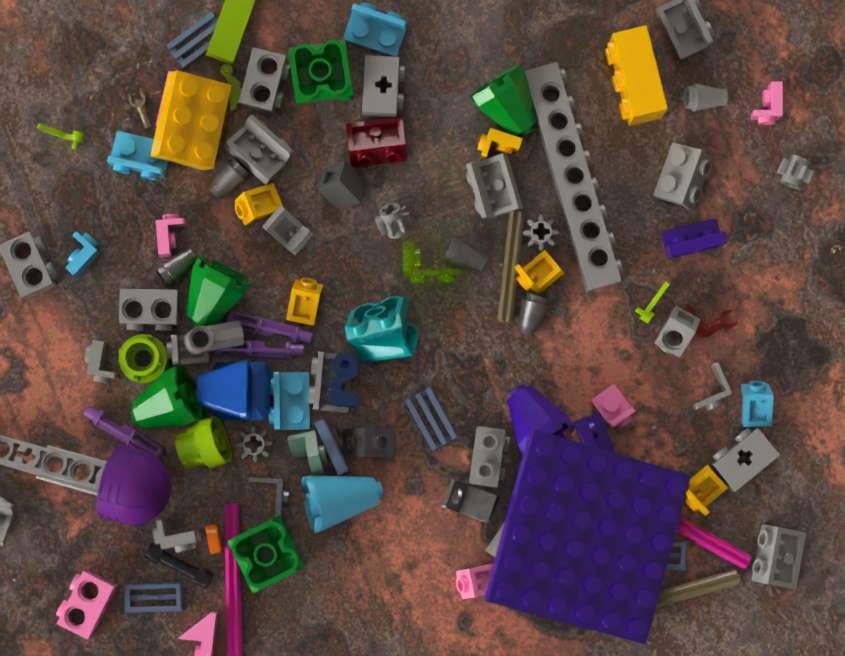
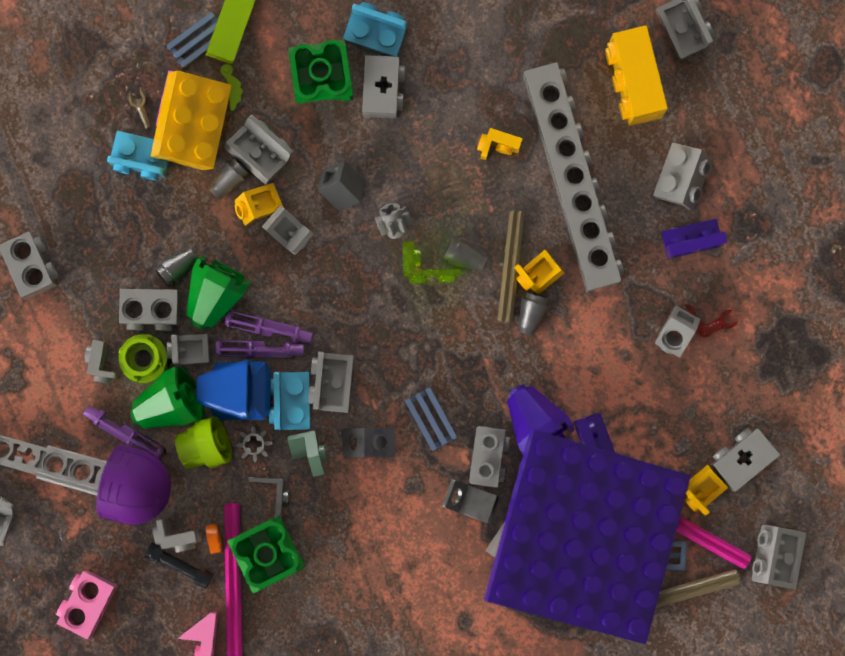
lime piece [37,123,85,150] -> none
medium azure bracket [65,231,101,278] -> none
sand blue tile [124,582,184,613] -> none
bright pink bracket [156,214,187,257] -> none
light grey piece [183,321,244,355] -> none
light grey brick [239,47,291,115] -> none
yellow bracket [286,278,323,326] -> none
medium azure cone [301,475,384,533] -> none
sand blue tile [314,419,349,476] -> none
dark blue leg [327,352,360,408] -> none
teal piece [345,296,419,363] -> none
dark red bracket [346,117,407,167] -> none
bright pink bracket [456,563,493,599] -> none
light grey bracket [466,153,523,218] -> none
green cone [469,65,538,138] -> none
light grey gear [523,215,559,252] -> none
bright pink bracket [590,384,635,429] -> none
lime piece [635,280,670,324] -> none
light grey cone [684,83,728,112] -> none
light grey bracket [691,362,732,410] -> none
medium azure bracket [741,381,774,427] -> none
bright pink bracket [751,81,783,125] -> none
light grey gear [777,155,815,190] -> none

